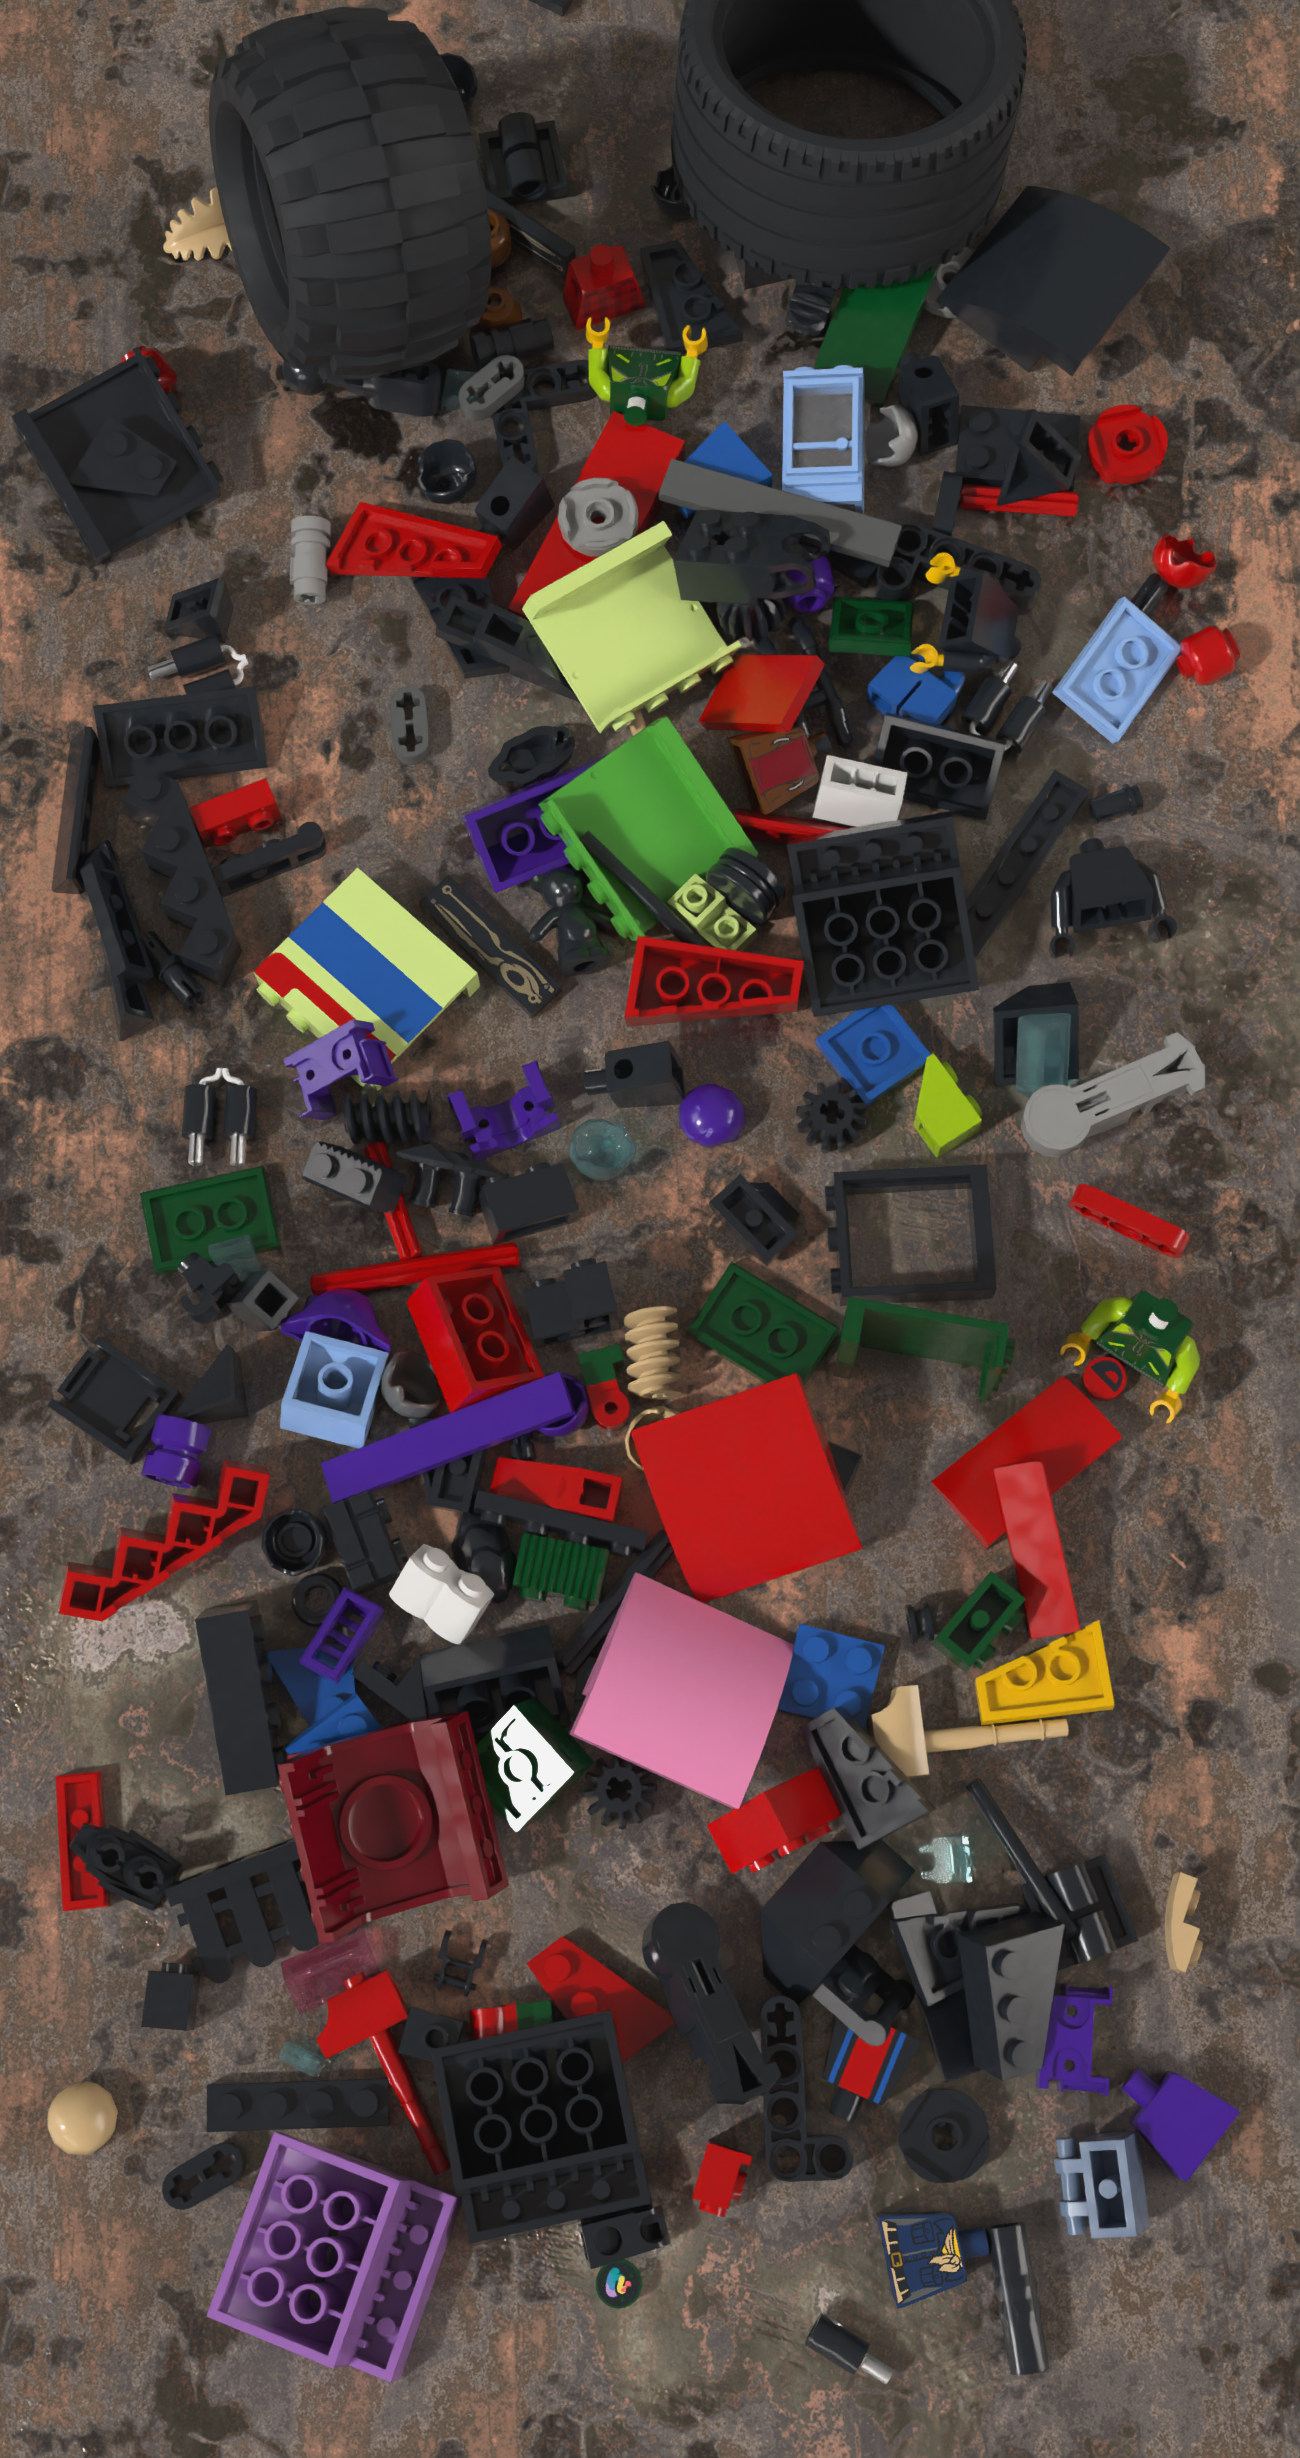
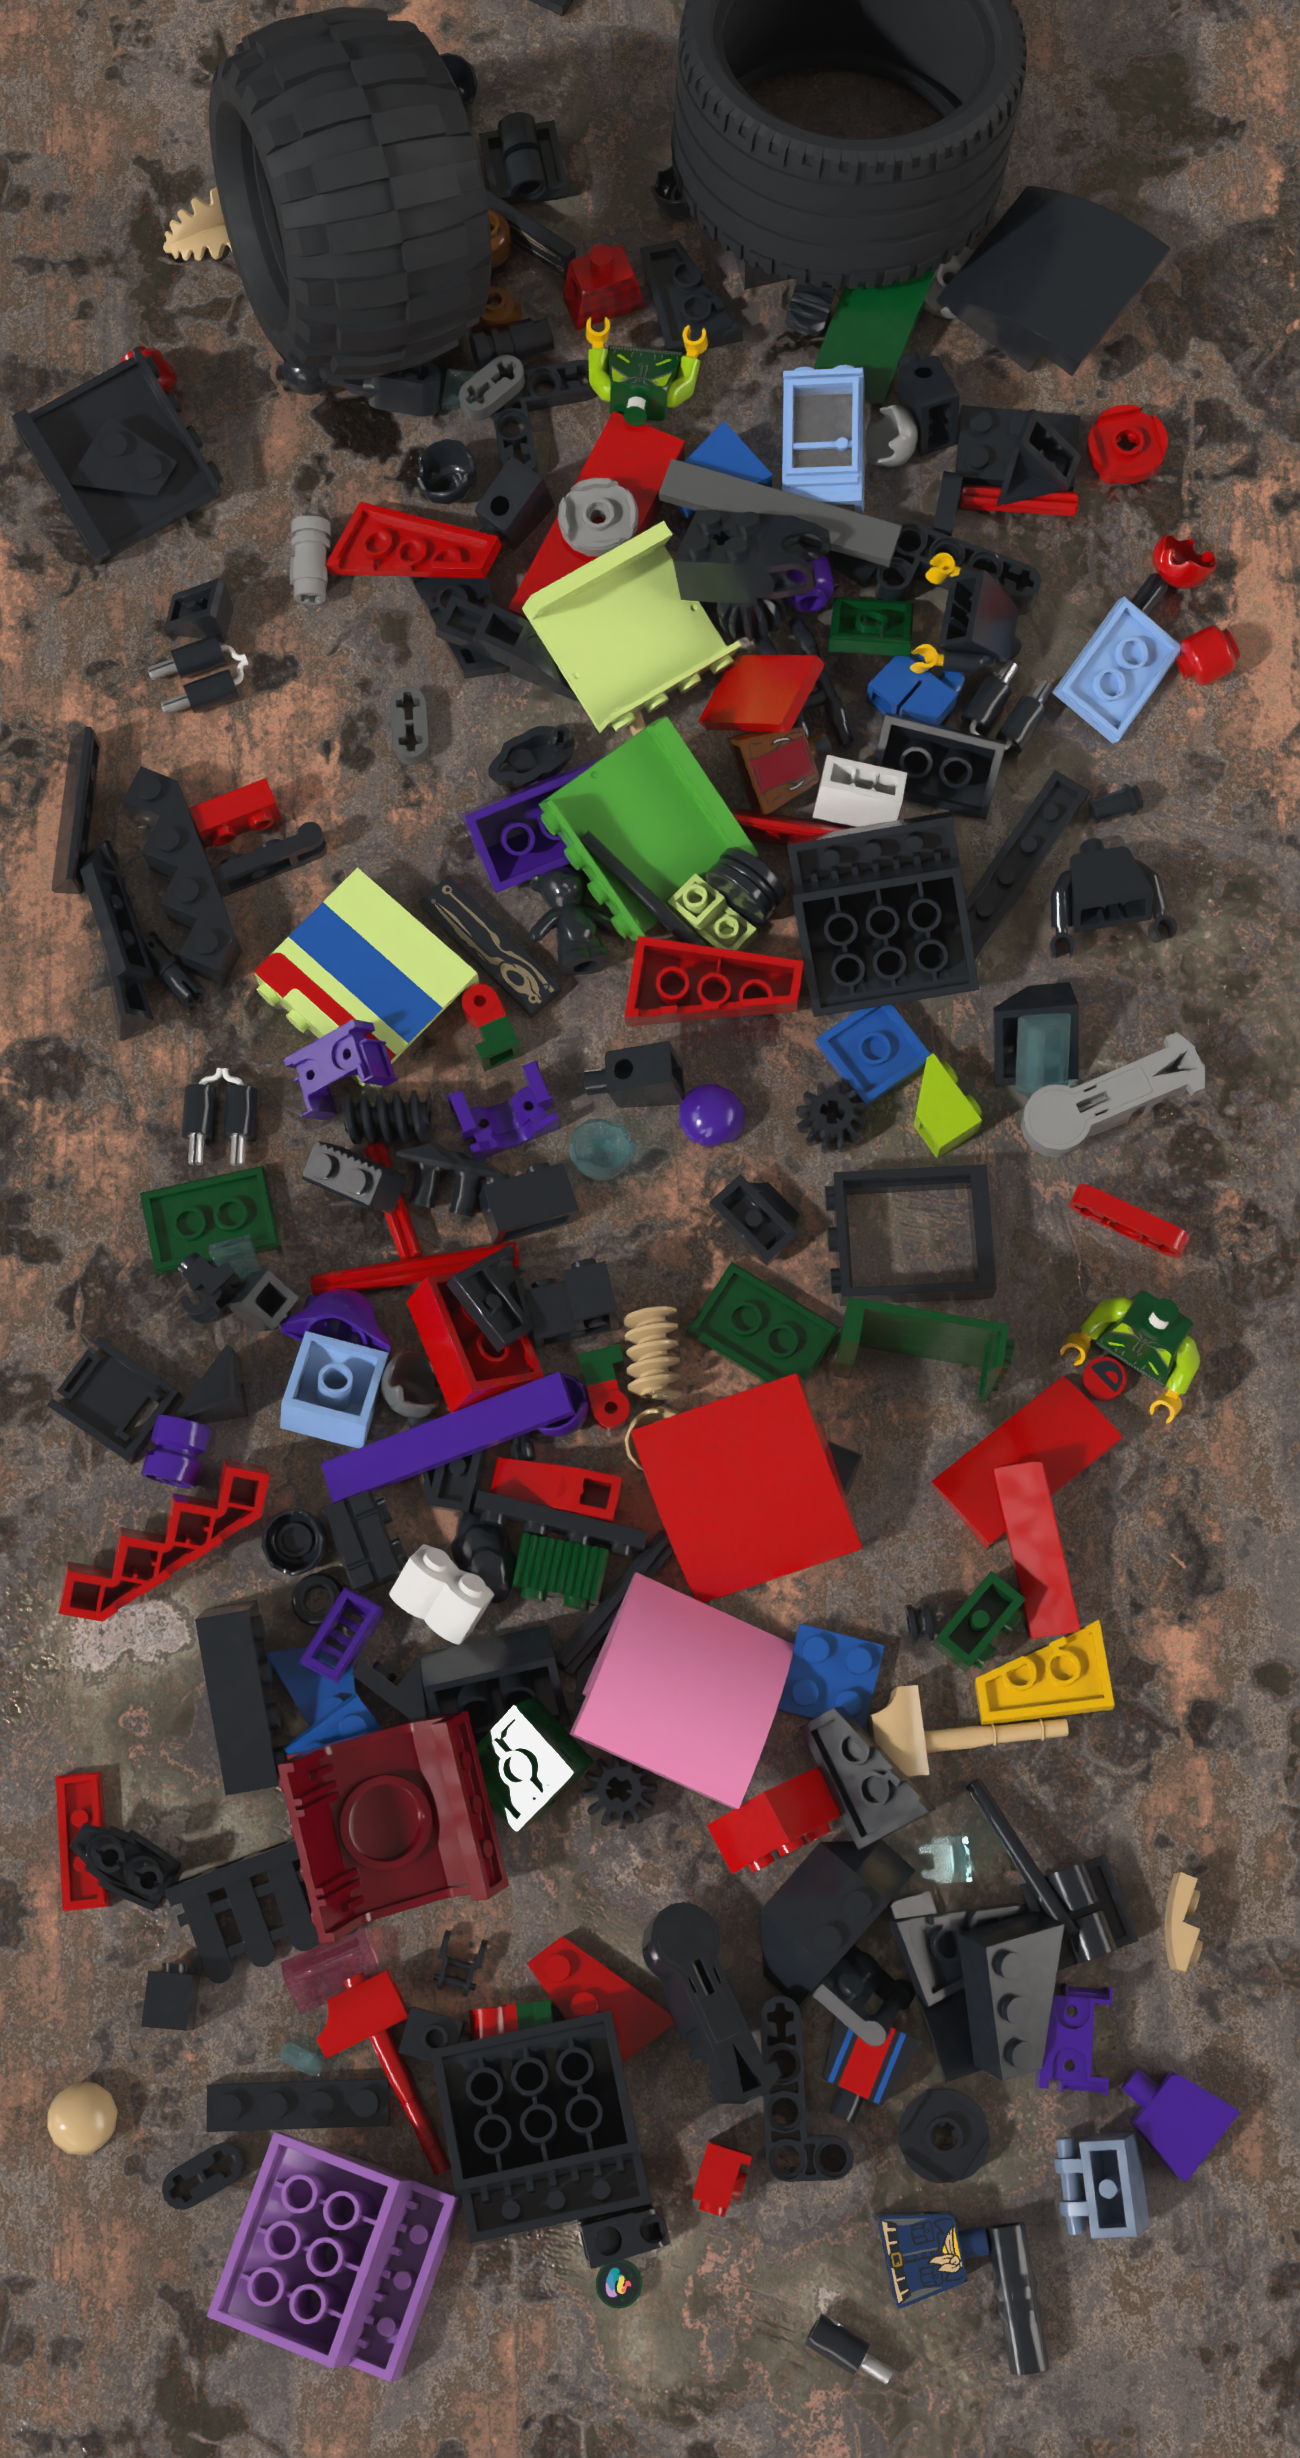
black slope [93,686,268,787] -> none
none -> black wing [446,1244,535,1352]
none -> leg [462,984,522,1072]

